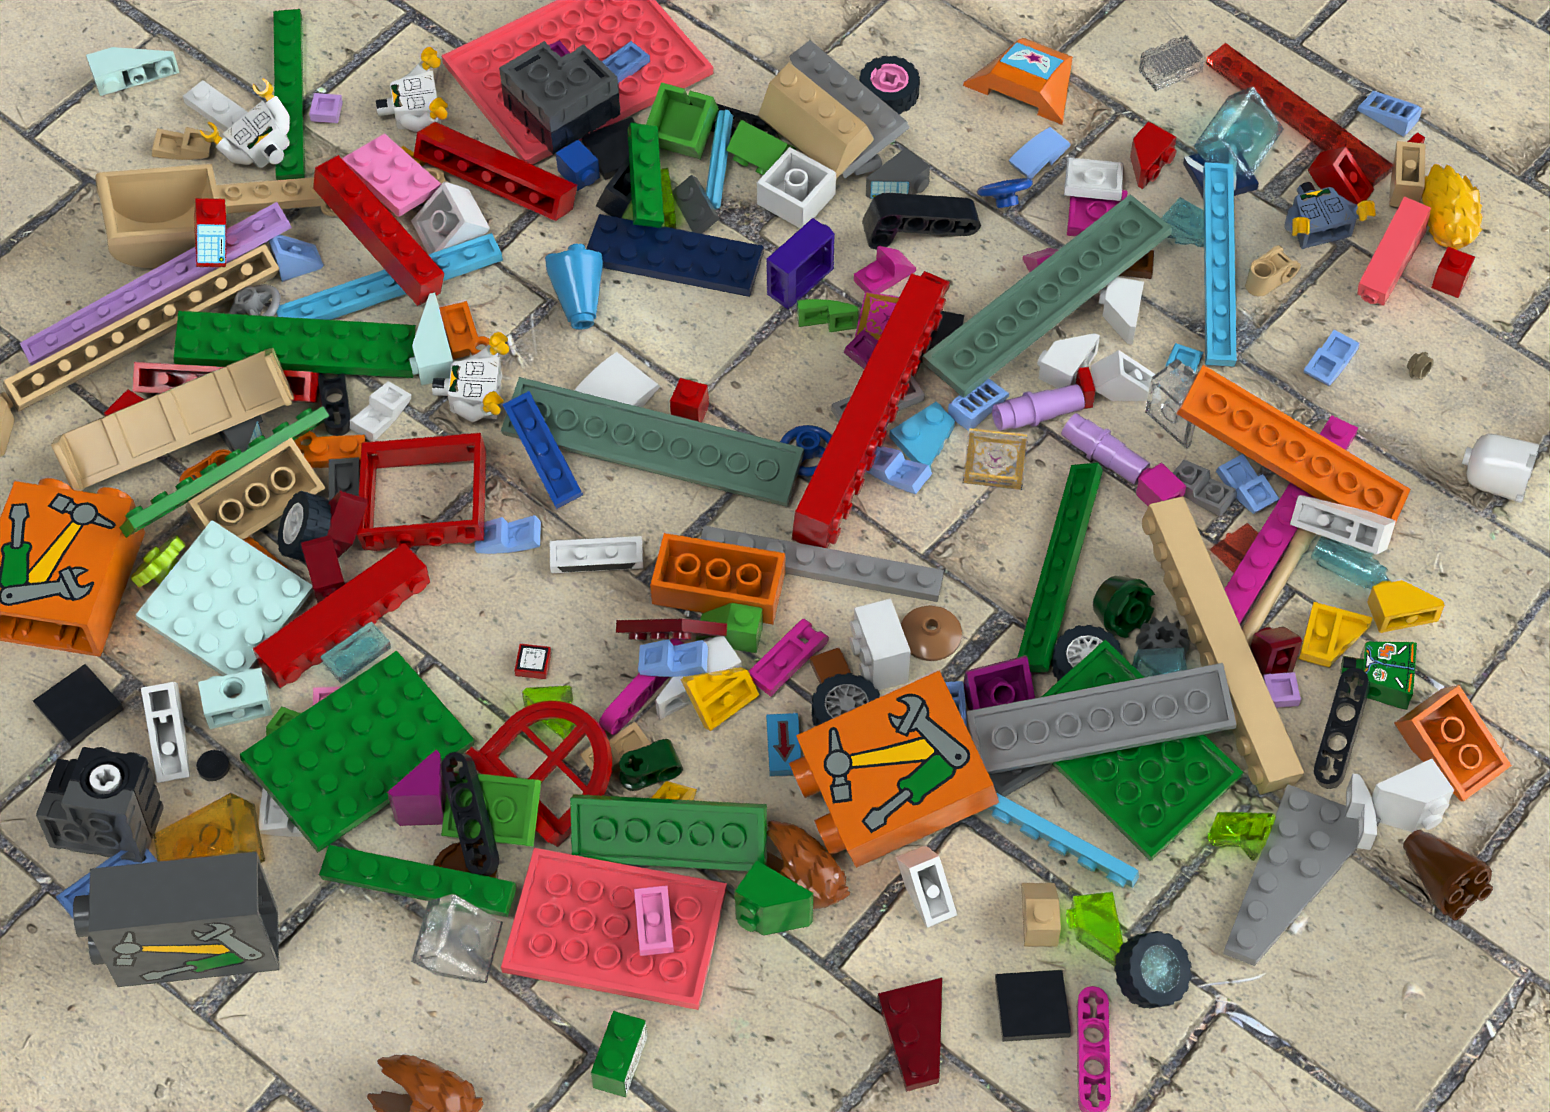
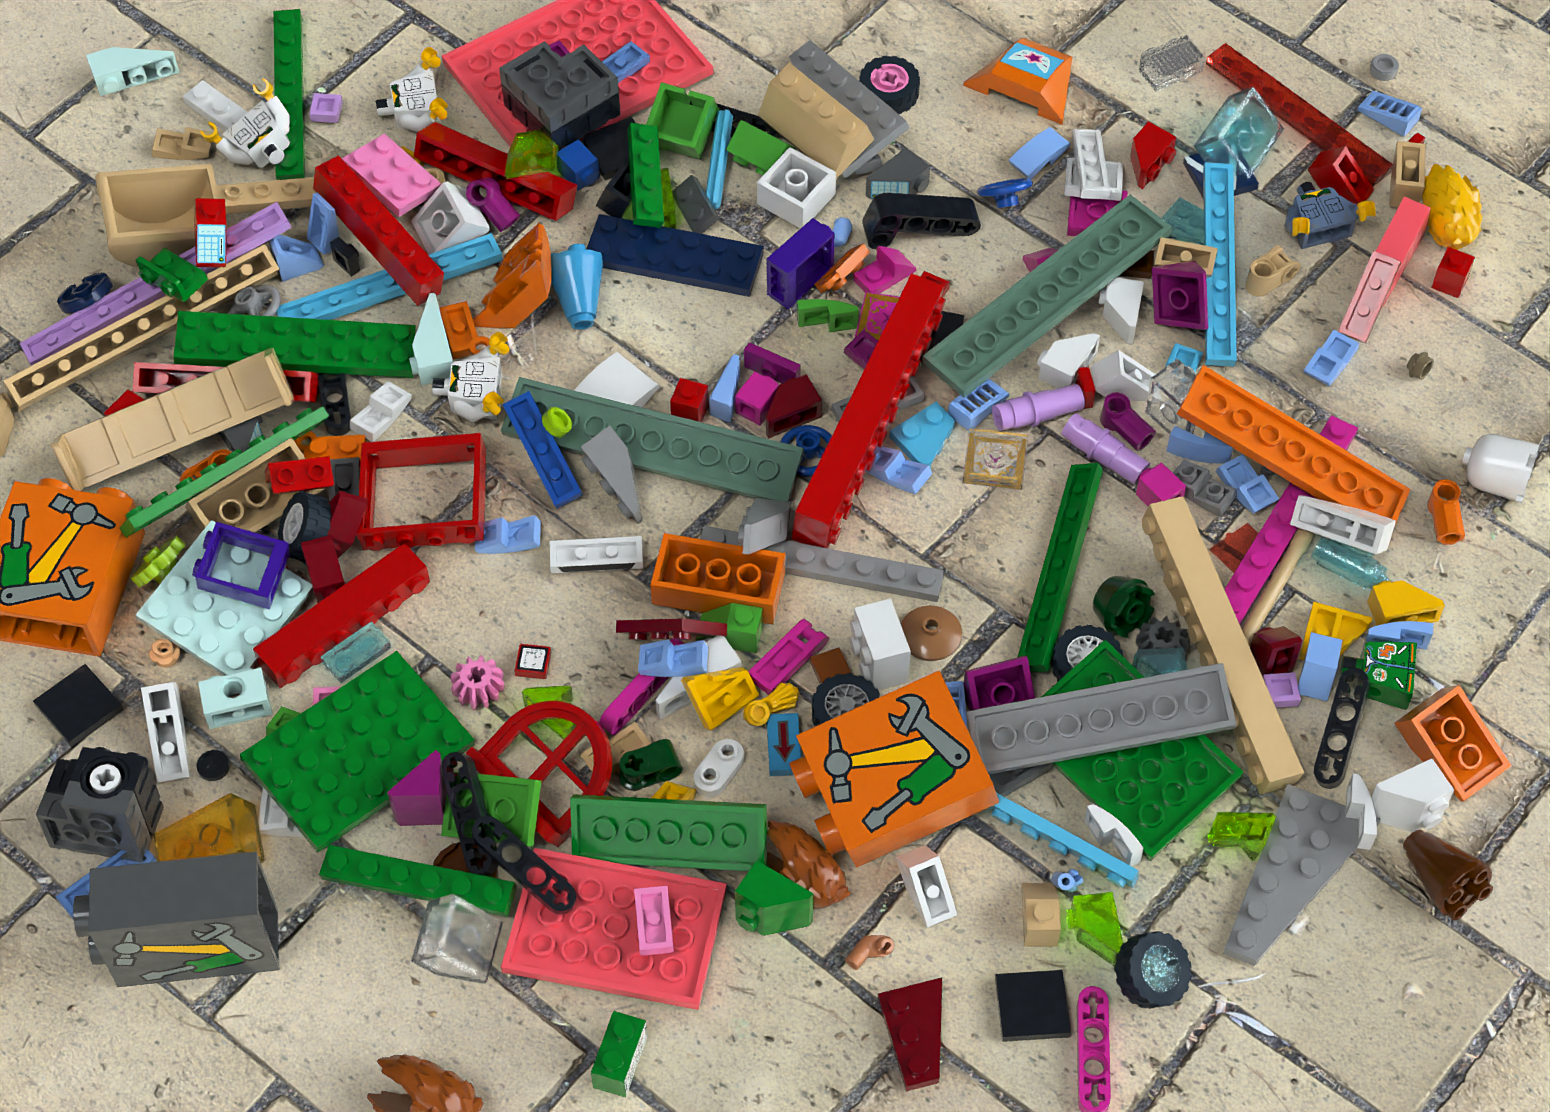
none -> dark blue tile [57,272,113,314]
none -> green bracket [135,248,208,302]
none -> light nougat plate [149,639,181,668]
none -> dark purple window [192,522,290,610]
none -> red bracket [264,456,334,494]
none -> light blue slope [307,192,339,255]
none -> black plate [330,236,360,277]
none -> bright pink gear [450,655,505,710]
none -> magenta piece [466,177,520,232]
none -> black beam [472,816,576,915]
none -> orange wedge [473,223,552,329]
none -> clear neon green slope [504,130,558,179]
none -> lime tile [542,407,572,438]
none -> light grey slope [581,425,642,524]
none -> white plate [694,739,744,797]
none -> light blue slope [709,354,740,422]
none -> dark pink brick [735,371,779,426]
none -> light grey slope [738,498,791,554]
none -> yellow piece [743,683,799,726]
none -> magenta plate [744,343,801,384]
none -> dark red slope [766,374,822,439]
none -> orange hinge [814,243,870,293]
none -> light blue arm [832,217,852,247]
none -> nougat arm [845,935,894,970]
none -> light blue arm [1051,869,1083,893]
none -> white tile [1072,129,1110,199]
none -> white slope [1084,804,1144,866]
none -> magenta piece [1100,392,1156,450]
none -> magenta slope [1152,261,1208,330]
none -> tan slope [1154,237,1218,278]
none -> light blue slope [1166,426,1233,464]
none -> light blue slope [1298,632,1342,701]
none -> plate [1338,251,1401,344]
none -> light blue slope [1363,621,1434,650]
none -> light grey tile [1370,54,1399,81]
none -> orange piece [1427,479,1465,545]

